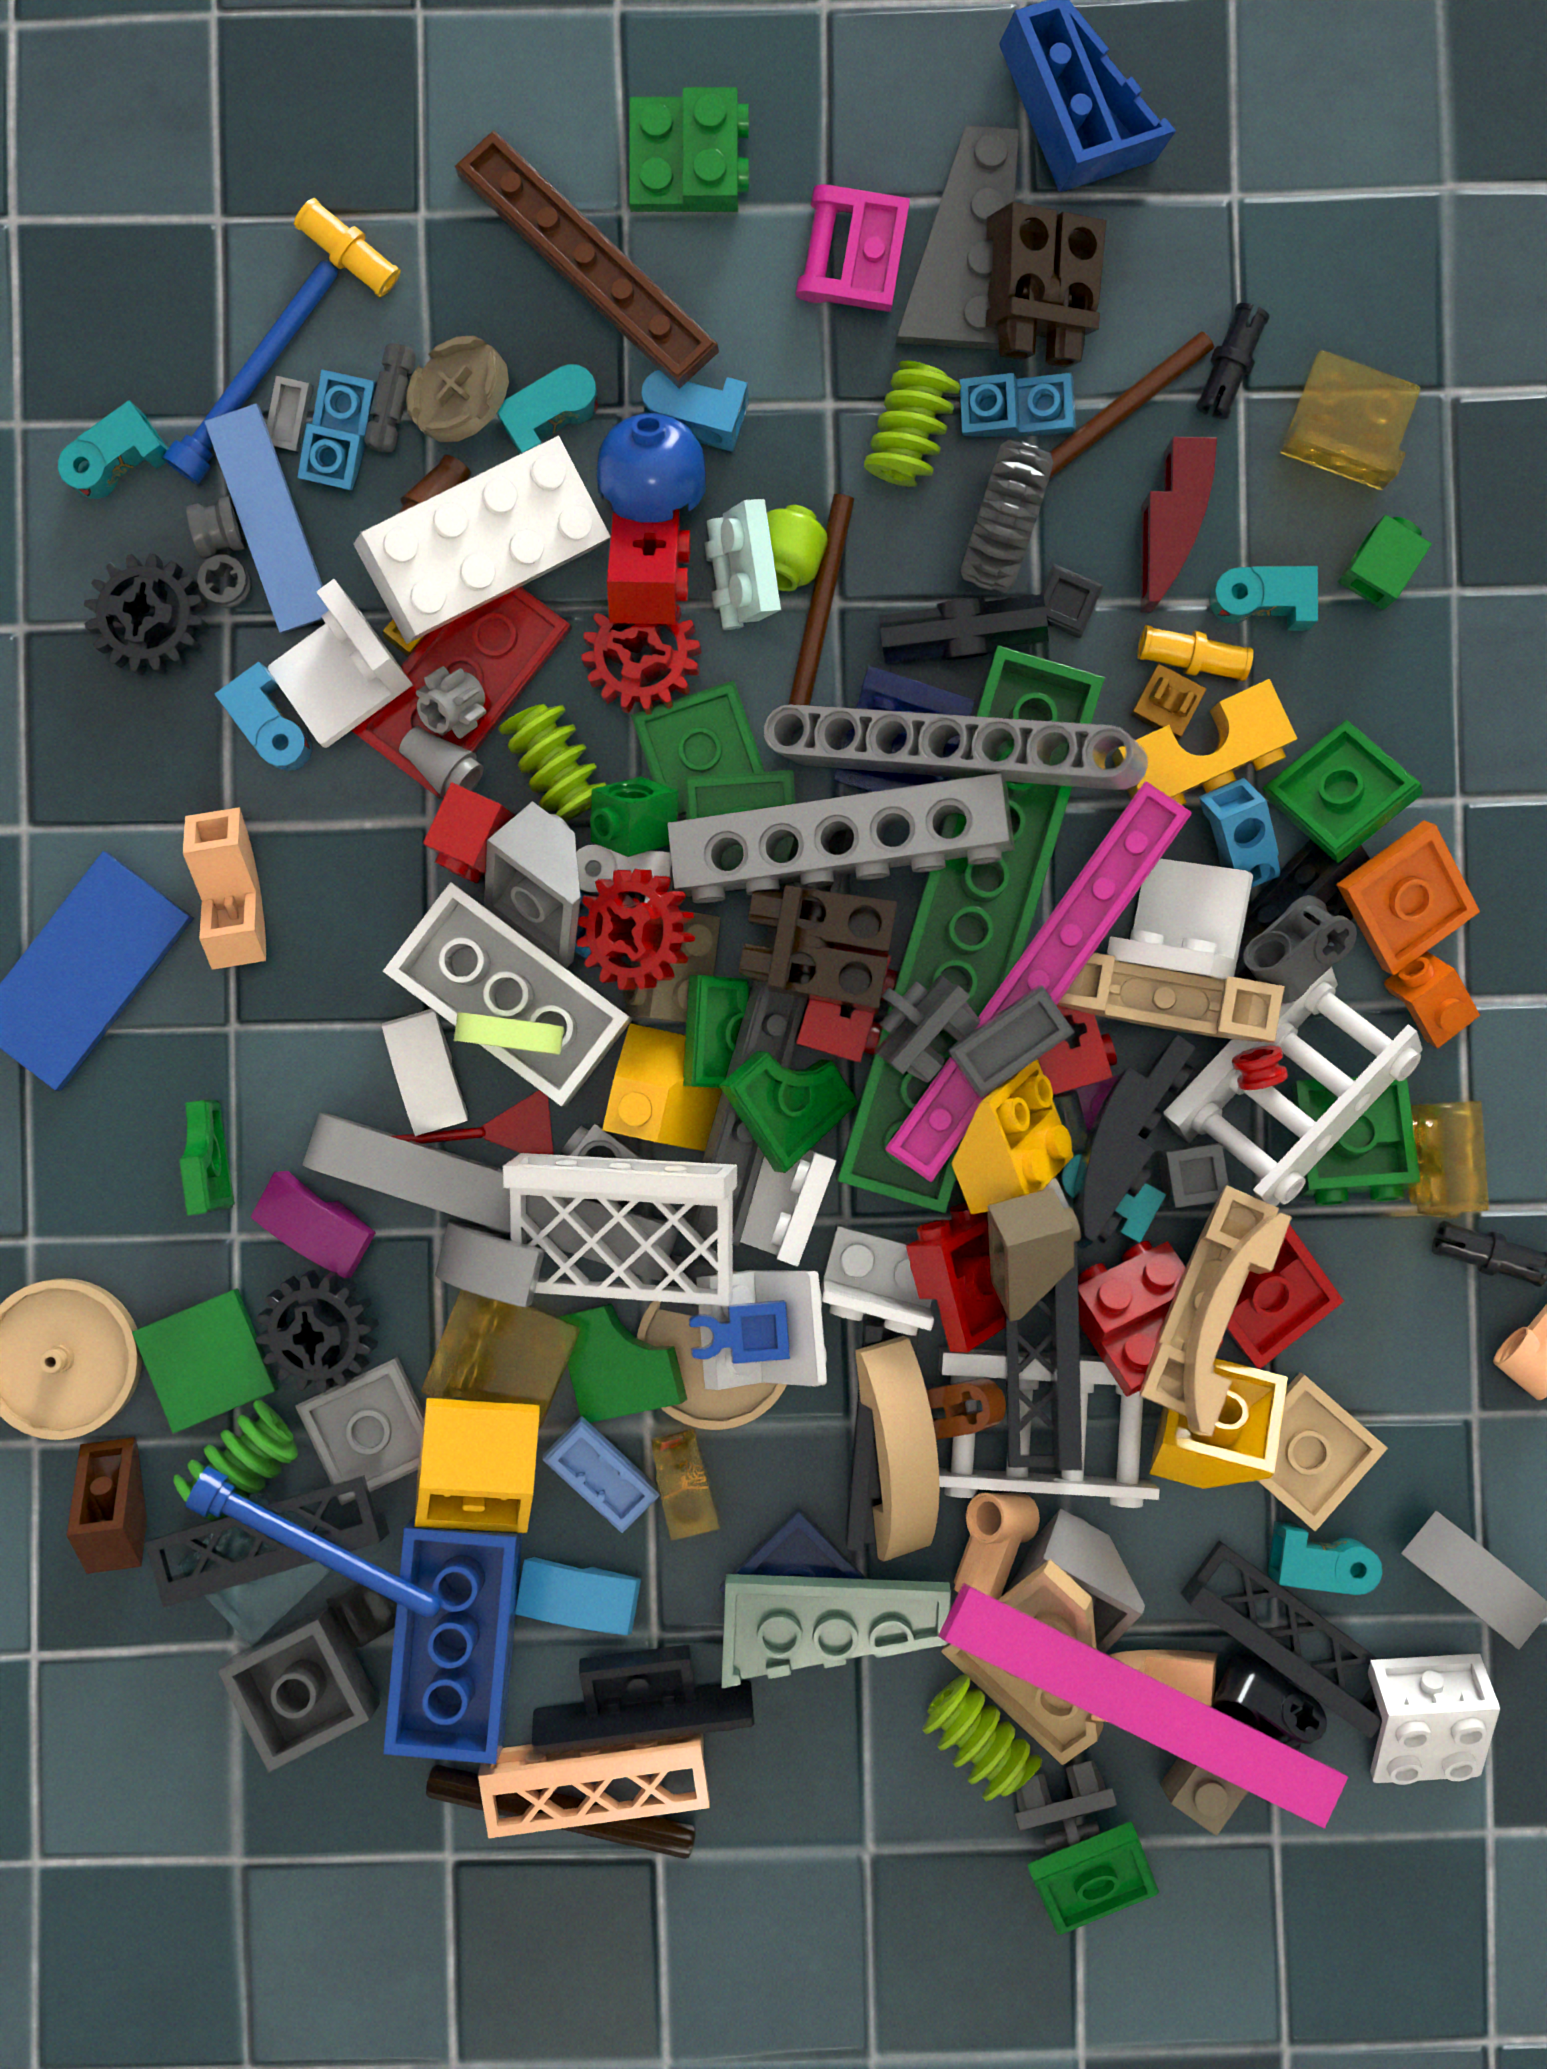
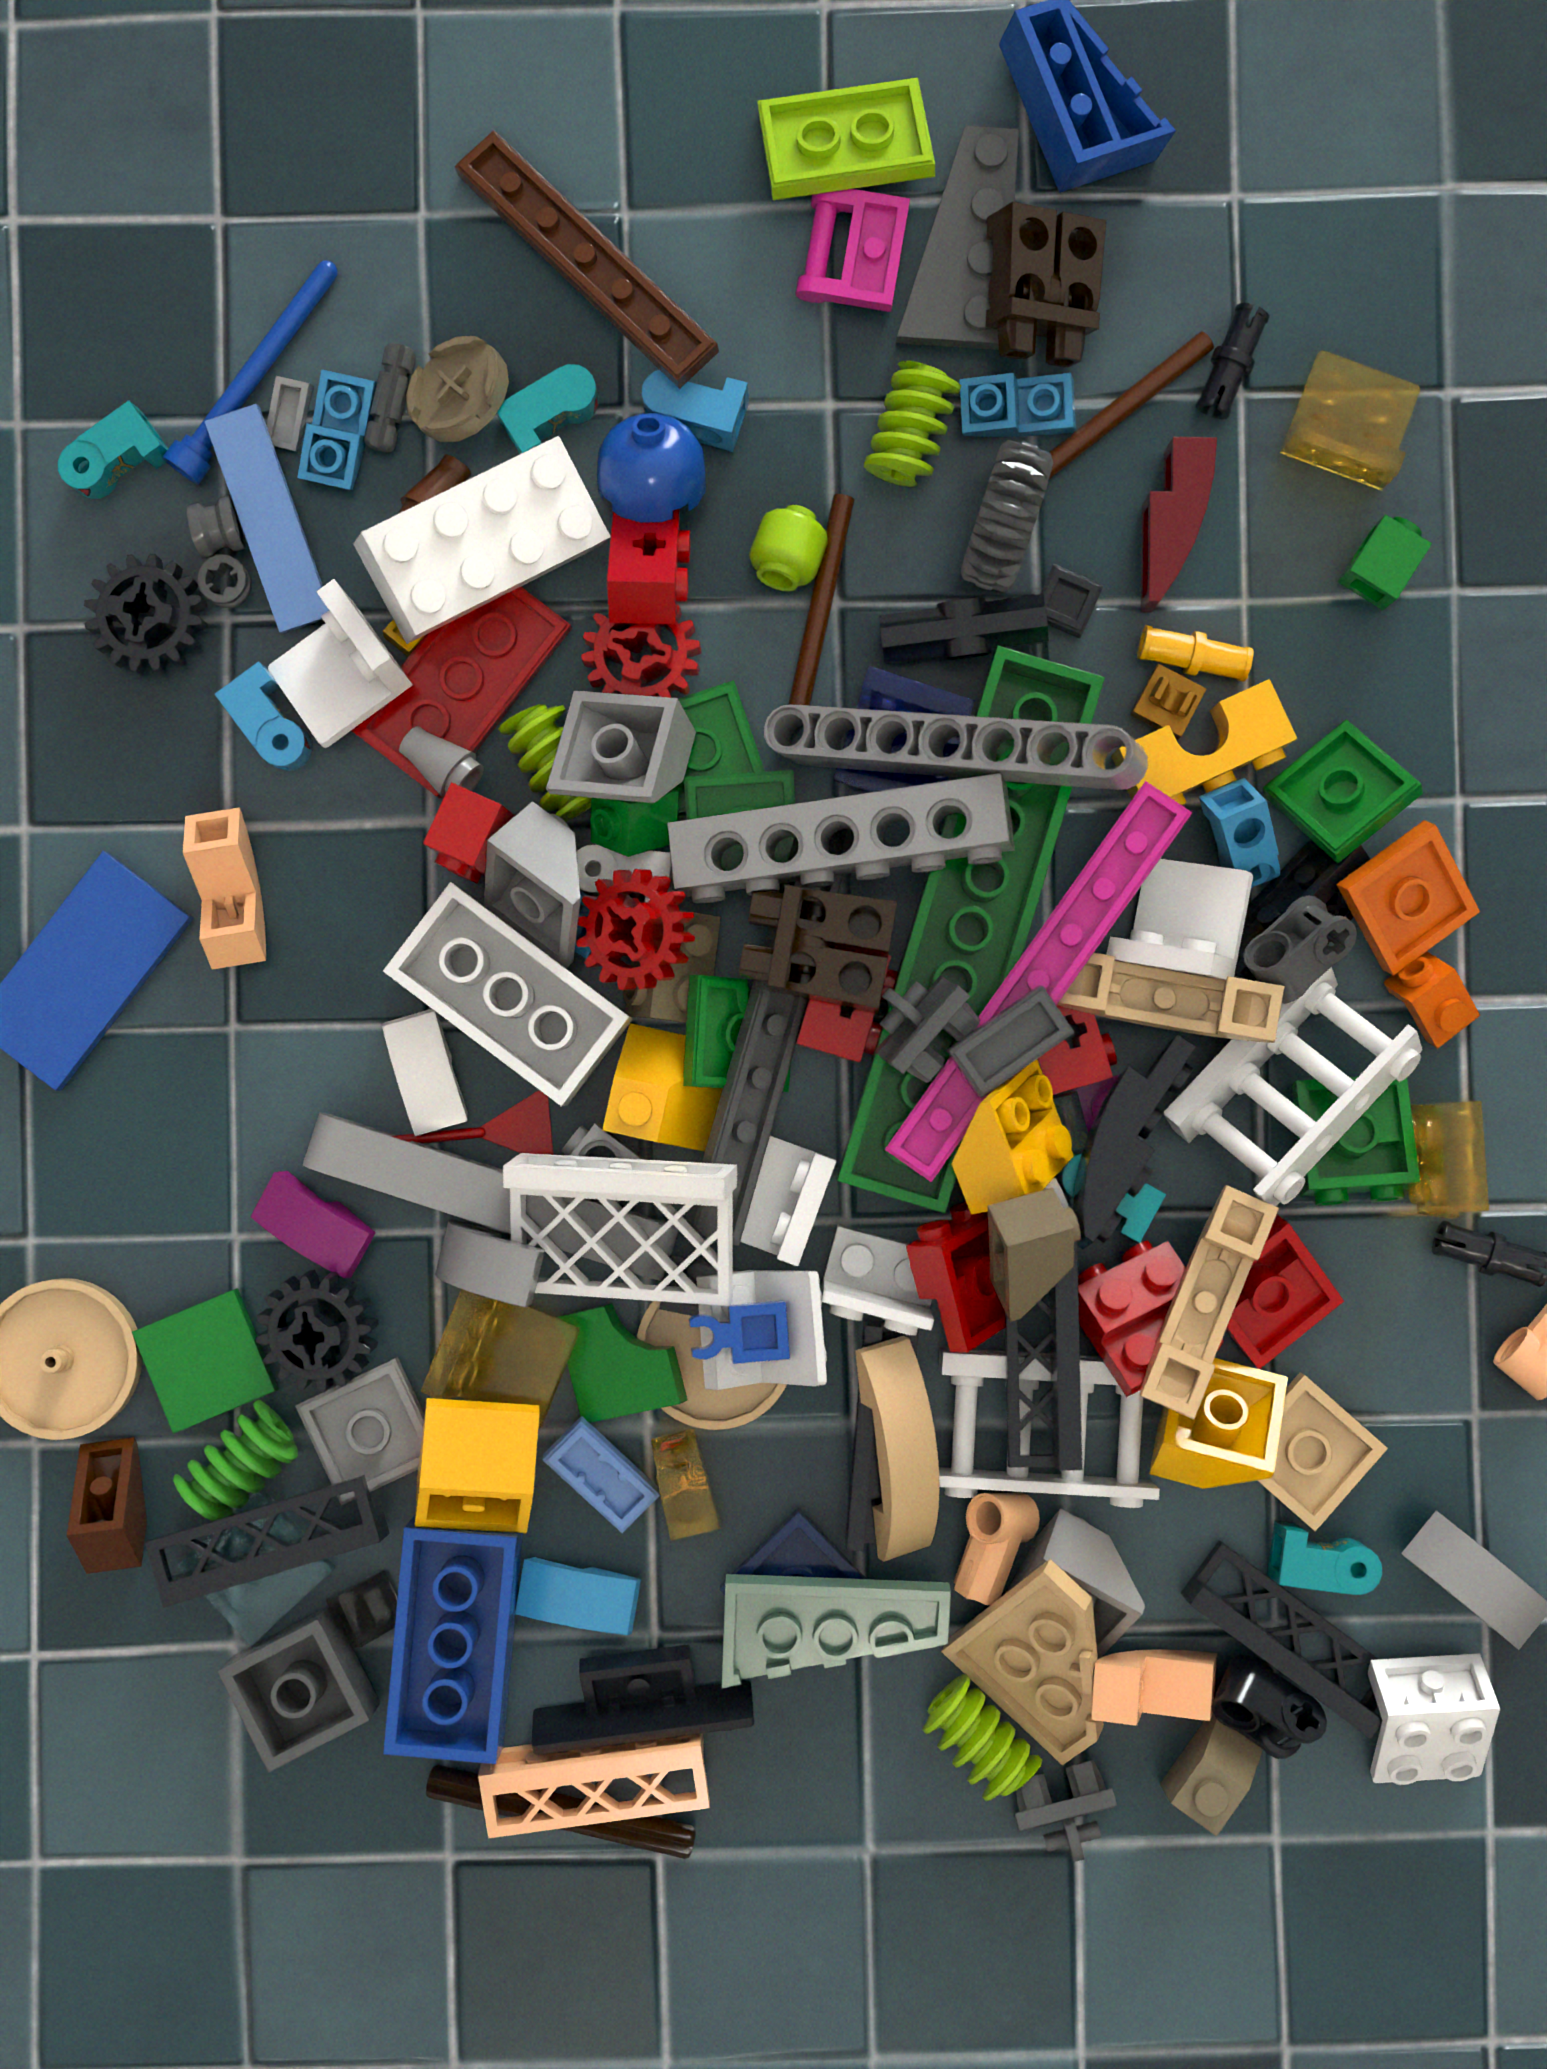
green tile [179,1100,235,1216] -> none
blue piece [185,1466,440,1618] -> none
yellow pin [294,198,401,298] -> none
light grey gear [416,666,486,738] -> none
yellowish green beam [454,1012,564,1055] -> none
green plate [629,87,749,212] -> none
light aqua plate [704,499,781,630] -> none
green tile [719,1050,858,1173] -> none
dark orange beam [926,1378,1006,1440] -> none
dark pink tile [938,1583,1348,1829] -> none
green tile [1027,1821,1159,1935] -> none
dark grey brick [1156,1143,1229,1208] -> none
tan slope [1184,1213,1291,1436] -> none
teal leg [1209,566,1318,631] -> none
red bush [1232,1046,1288,1090] -> none
none -> light grey slope [546,691,696,803]
none -> lime tile [757,77,935,200]

